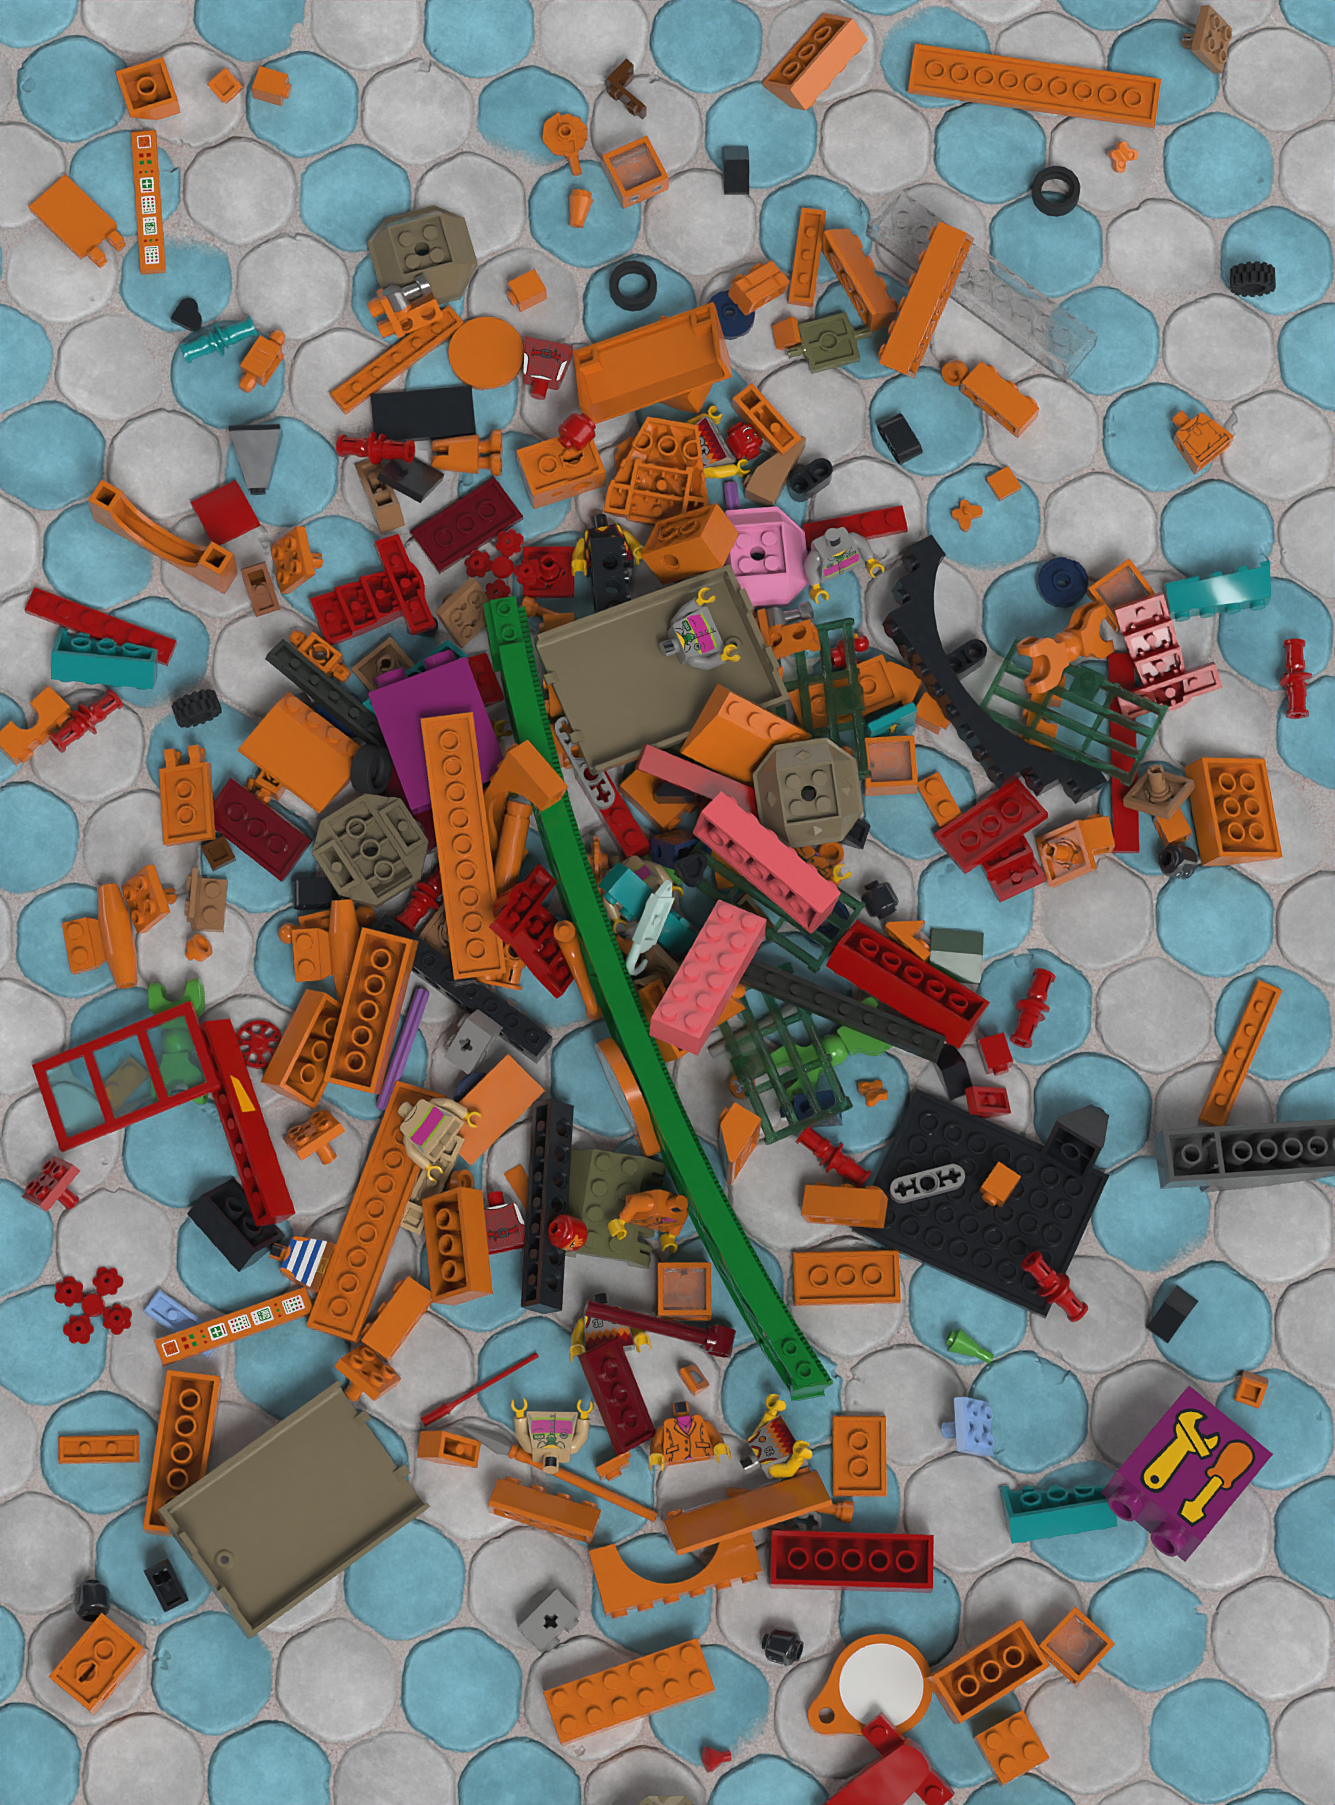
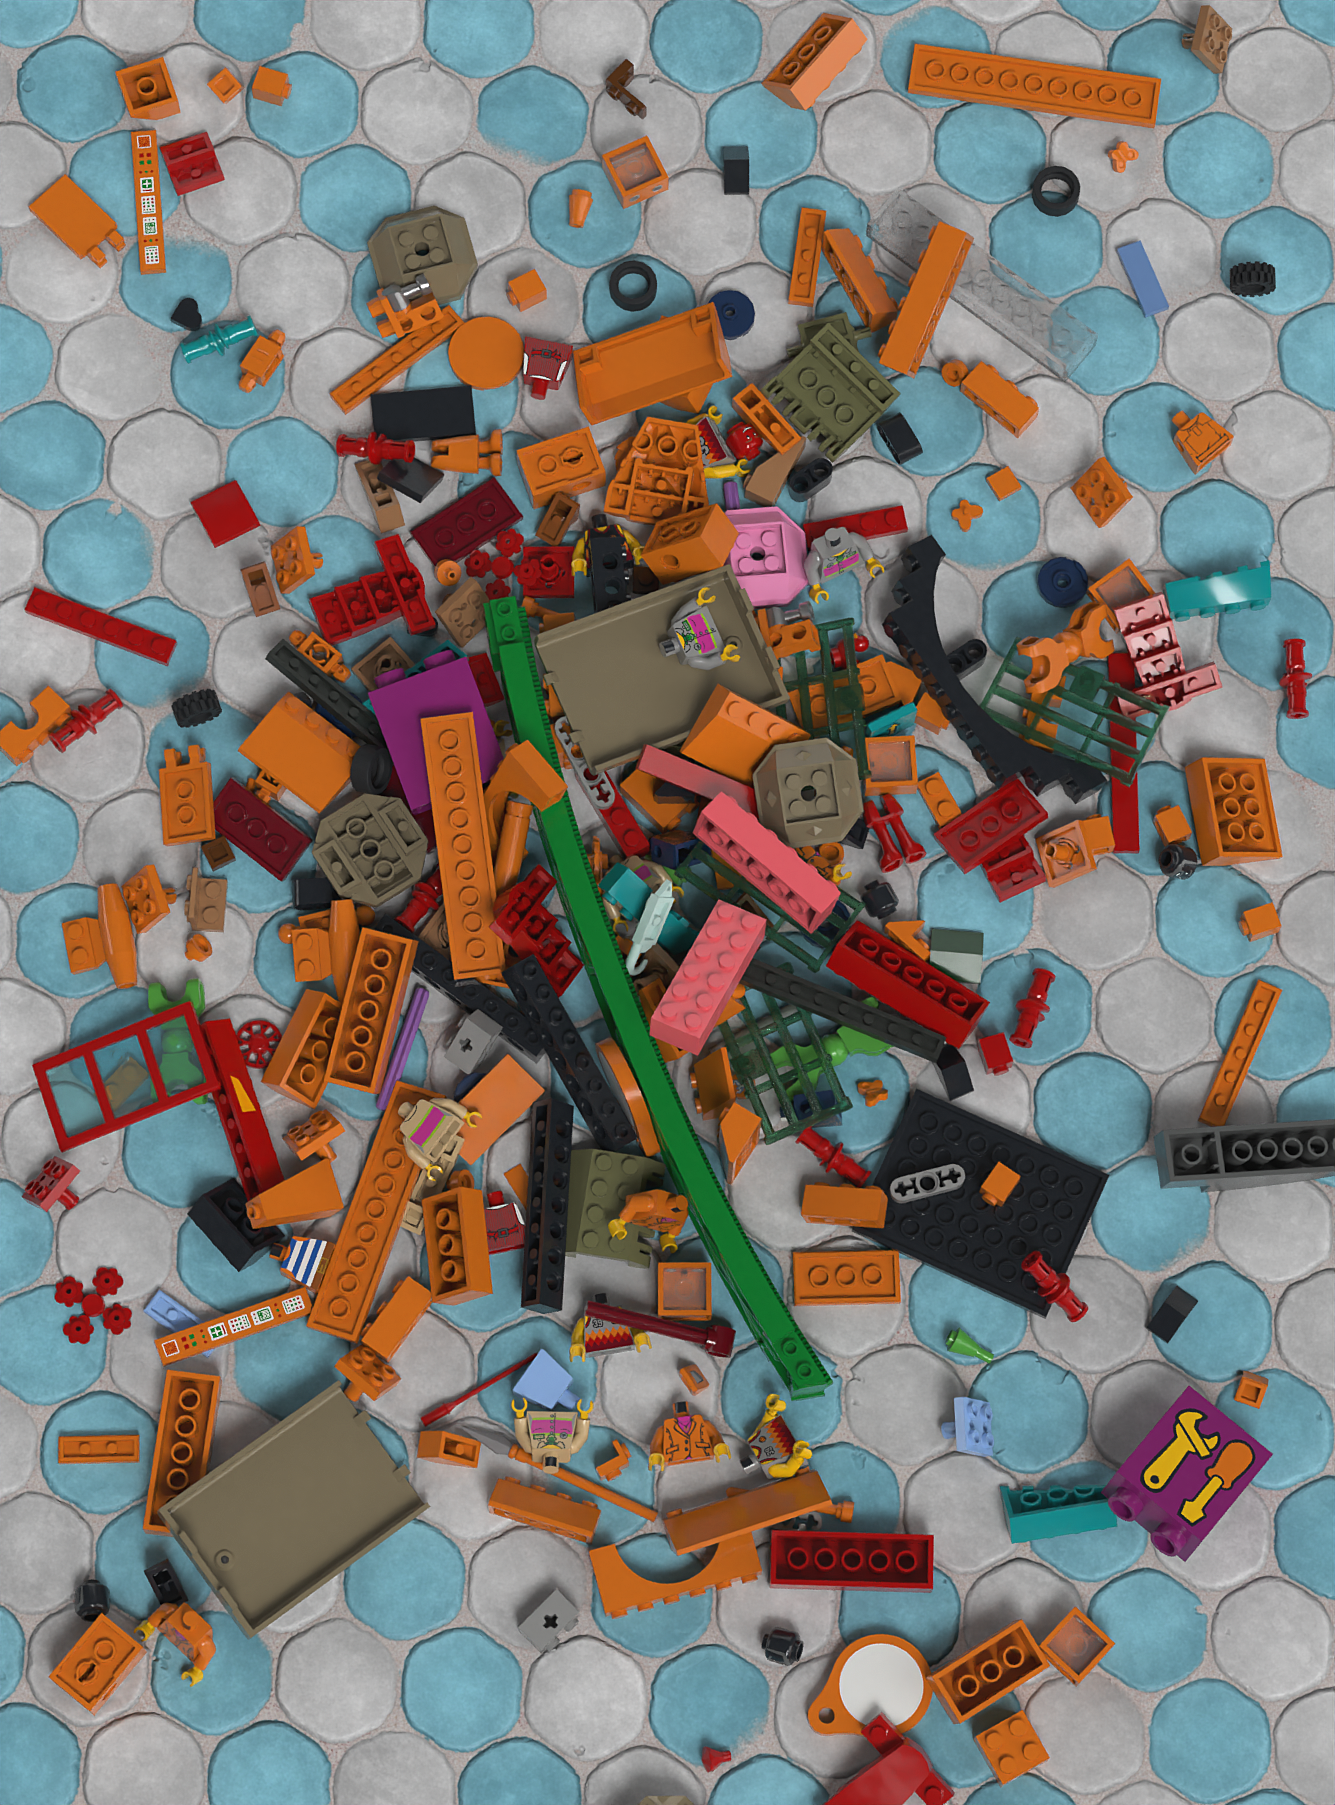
teal wedge [51,627,158,690] -> none
orange arch [88,479,238,595] -> none
slope [229,424,283,495] -> none
orange piece [542,112,588,176] -> none
orange brick [543,1638,715,1747] -> none
red head [548,1214,588,1252] -> none
orange animal [554,920,602,1020] -> none
red head [558,413,596,451] -> none
dark red tile [578,1336,656,1455] -> none
black tile [674,853,707,888] -> none
orange brick [728,261,789,315] -> none
orange tile [772,317,801,350] -> none
orange tile [832,1416,887,1497] -> none
red slope [965,1086,1011,1119] -> none
black slope [1040,1104,1109,1183] -> none
medium nougat plate [1123,764,1195,820] -> none
none -> orange torso [133,1602,216,1687]
none -> red slope [160,132,225,196]
none -> orange slope [245,1159,344,1229]
none -> orange tile [434,559,461,586]
none -> black brick [501,954,638,1152]
none -> light blue torso [513,1349,580,1412]
none -> dark orange slope [535,492,580,546]
none -> reddish brown plate [633,566,659,595]
none -> orange slope [689,1047,736,1121]
none -> olive slope [760,323,901,463]
none -> red piece [863,793,927,873]
none -> orange plate [1071,457,1133,528]
none -> medium blue tile [1117,240,1169,318]
none -> orange brick [1238,902,1282,942]

